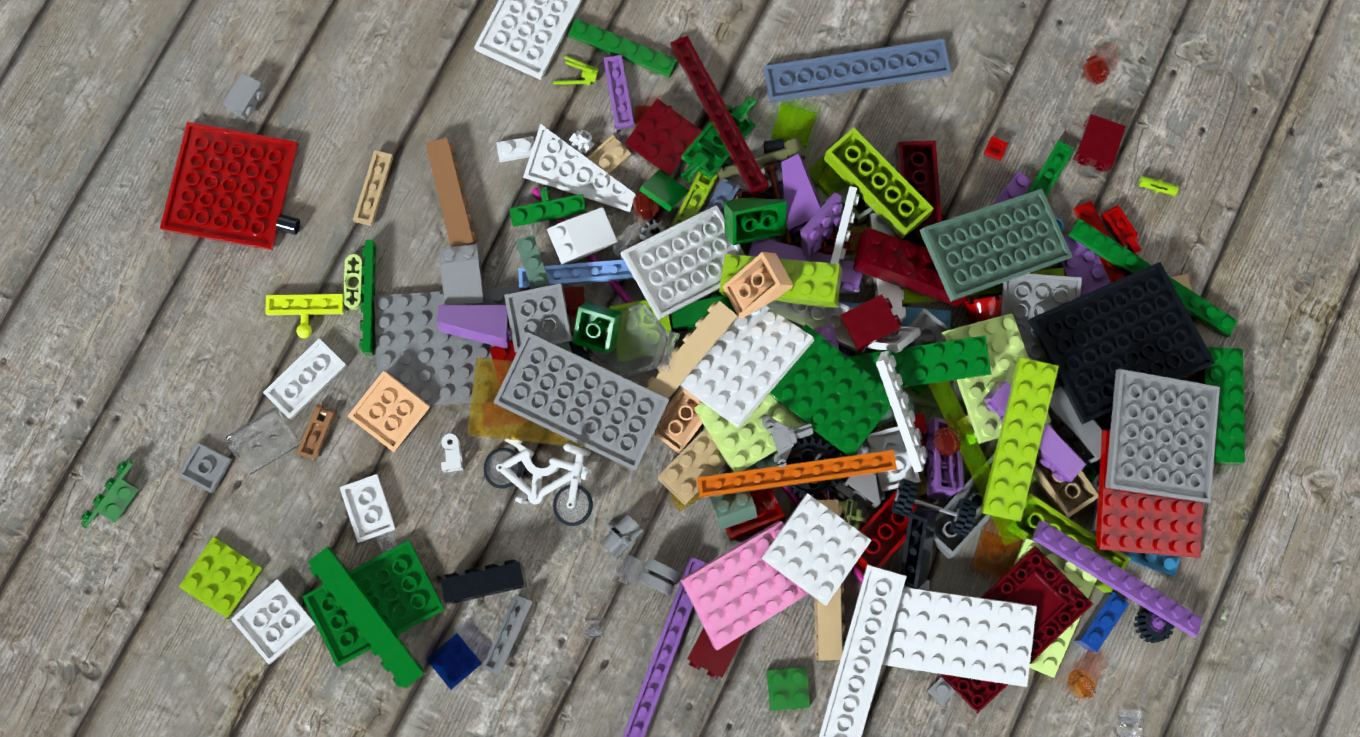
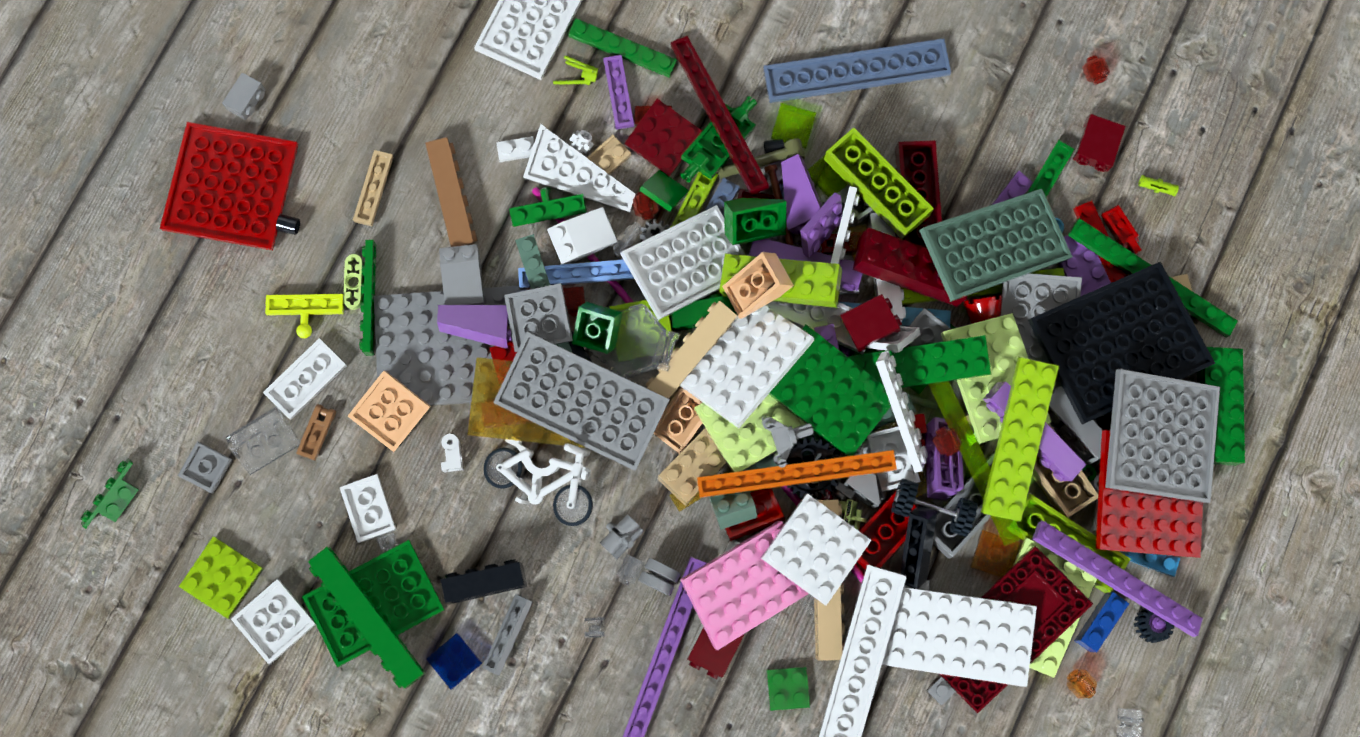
red plate [983,136,1009,161] -> none

